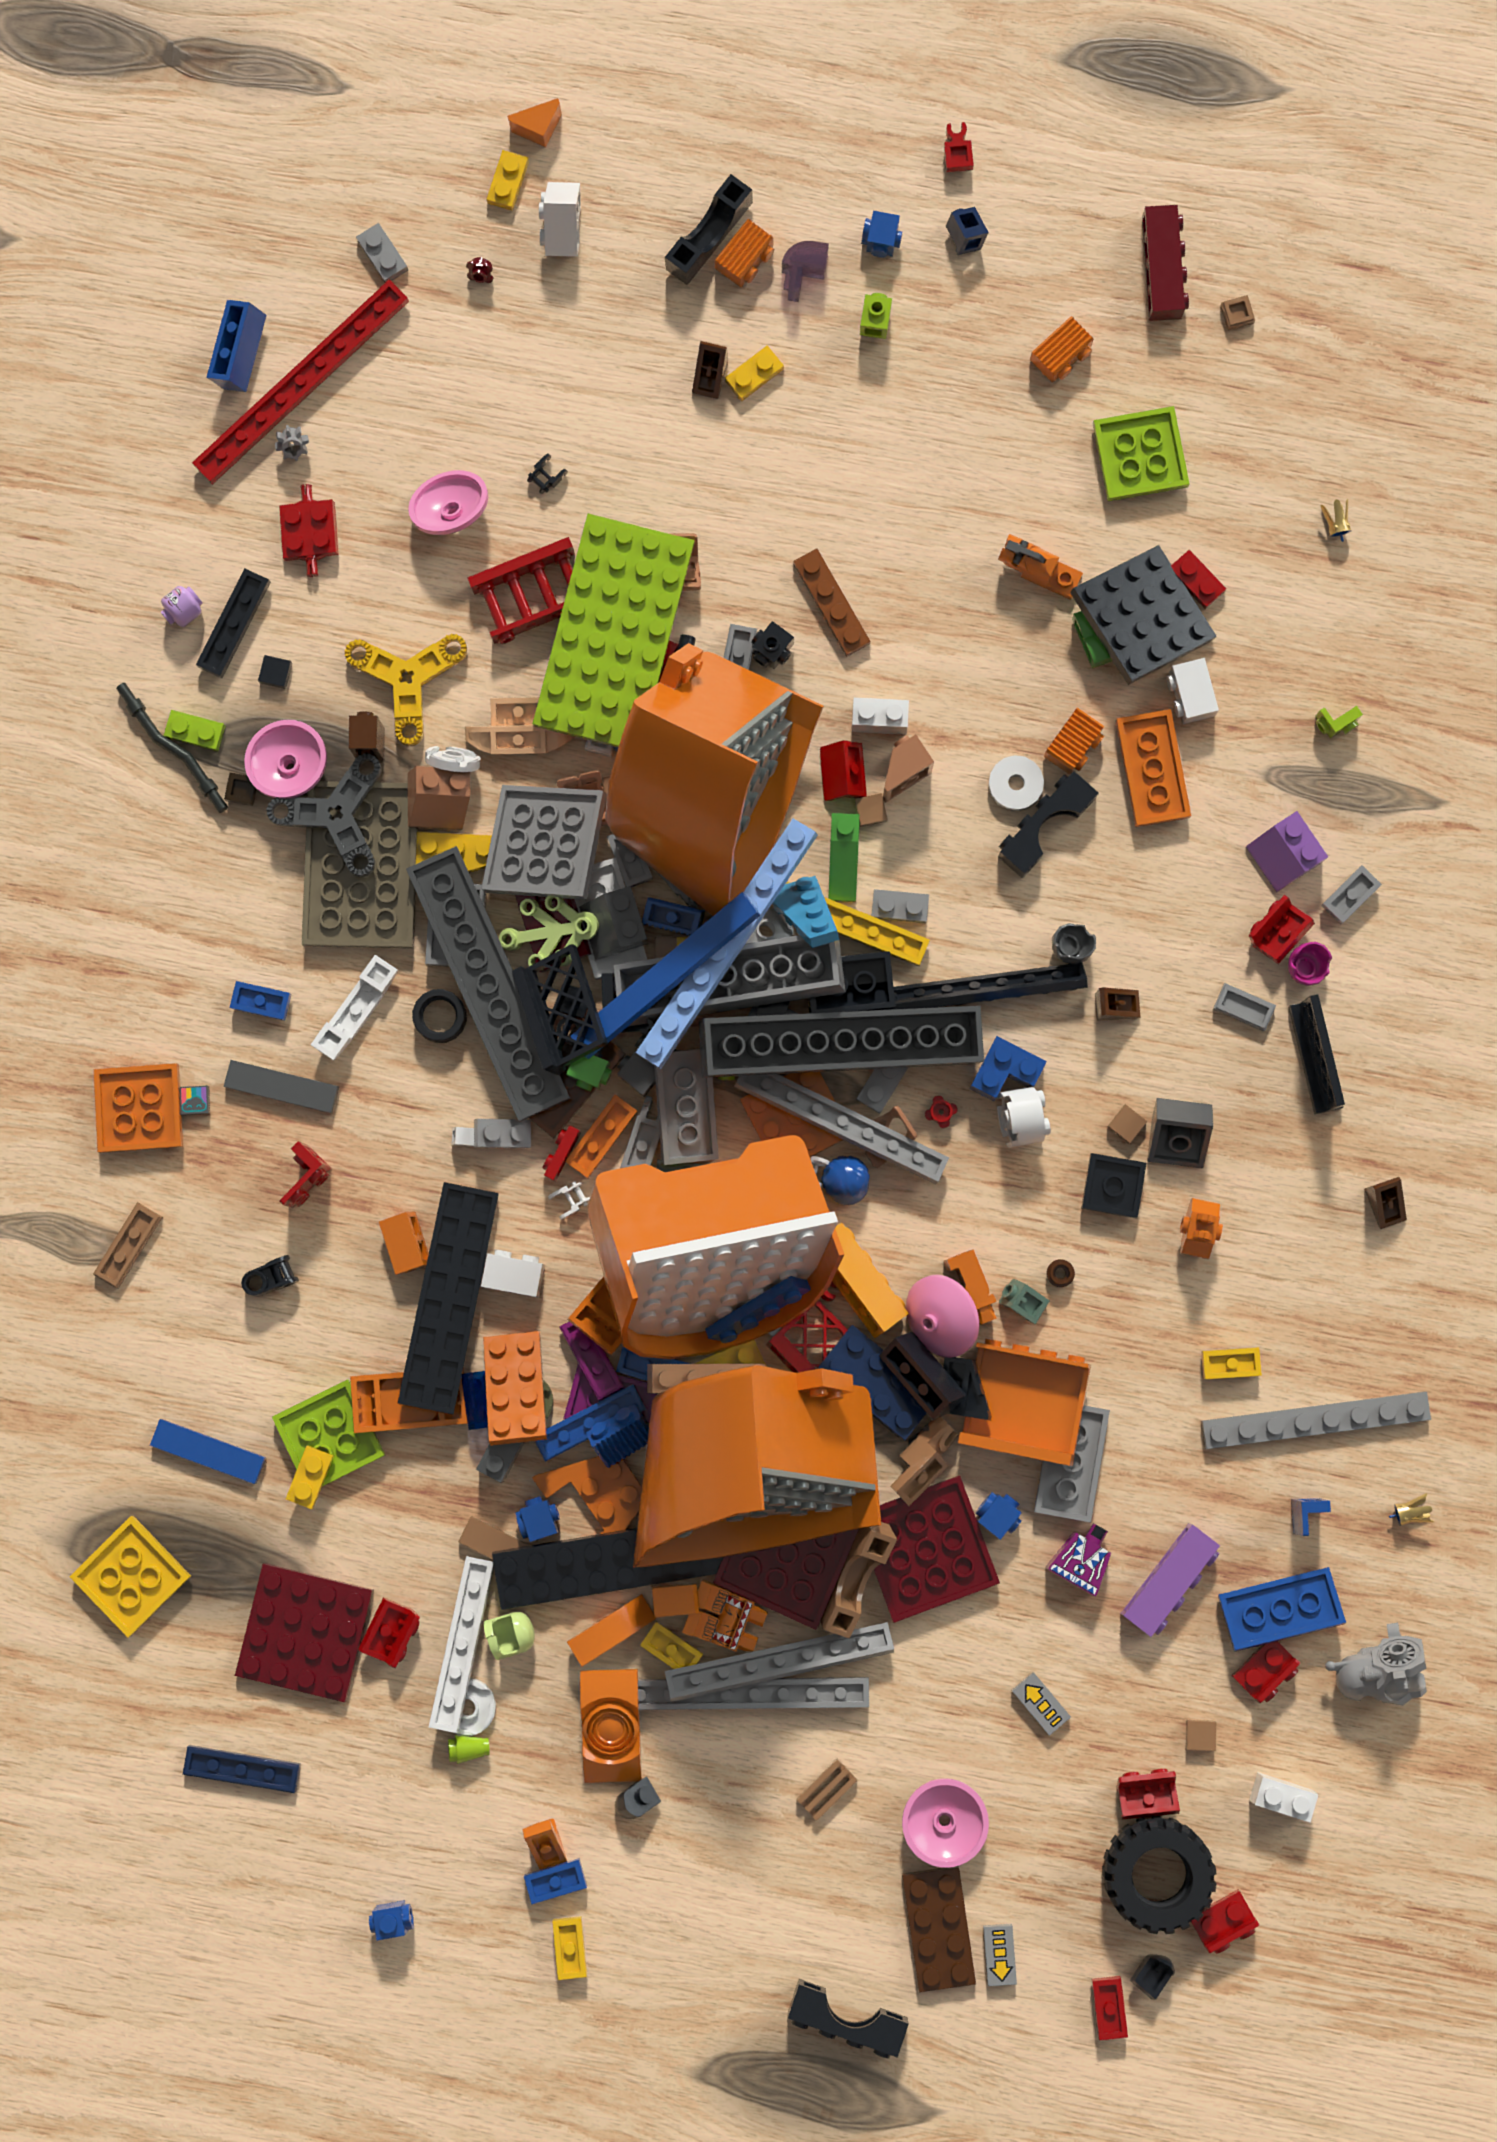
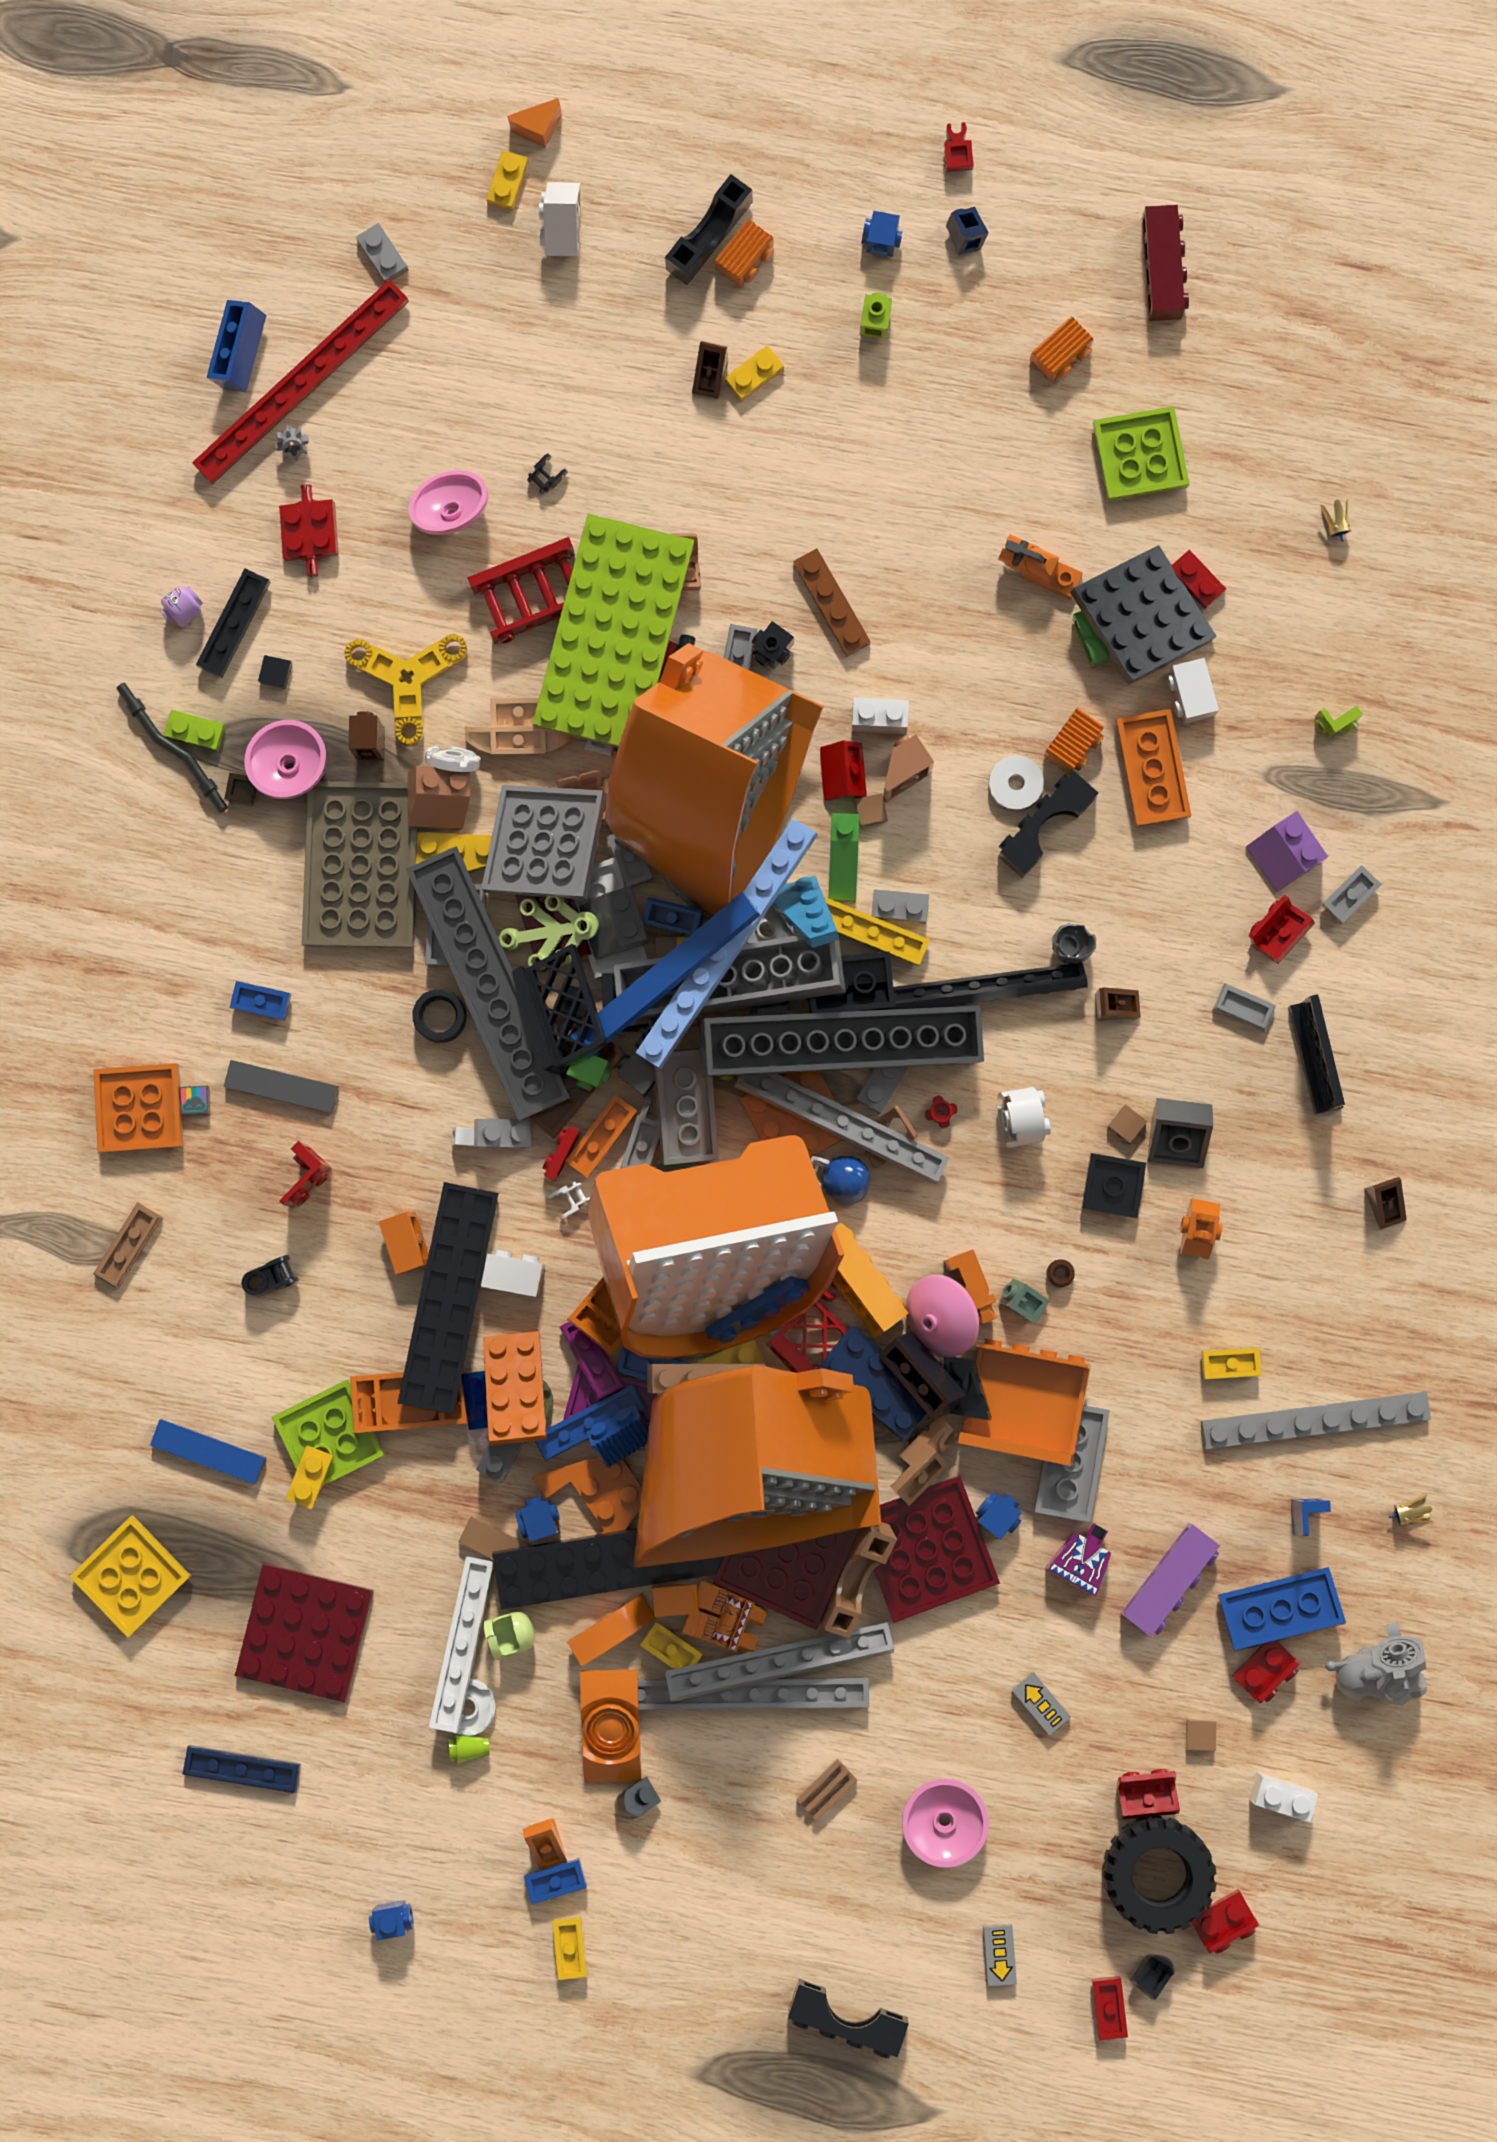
dark grey piece [266,754,381,877] -> none
white slope [311,955,398,1061] -> none
red bracket [358,1597,420,1668] -> none
dark red plate [466,257,494,283] -> none
clear purple brick [782,241,829,302] -> none
reddish brown plate [902,1866,976,1993] -> none
blue brick [969,1036,1047,1101] -> none
medium nougat tile [1220,295,1255,331] -> none
dark pink hair [1288,941,1332,986] -> none

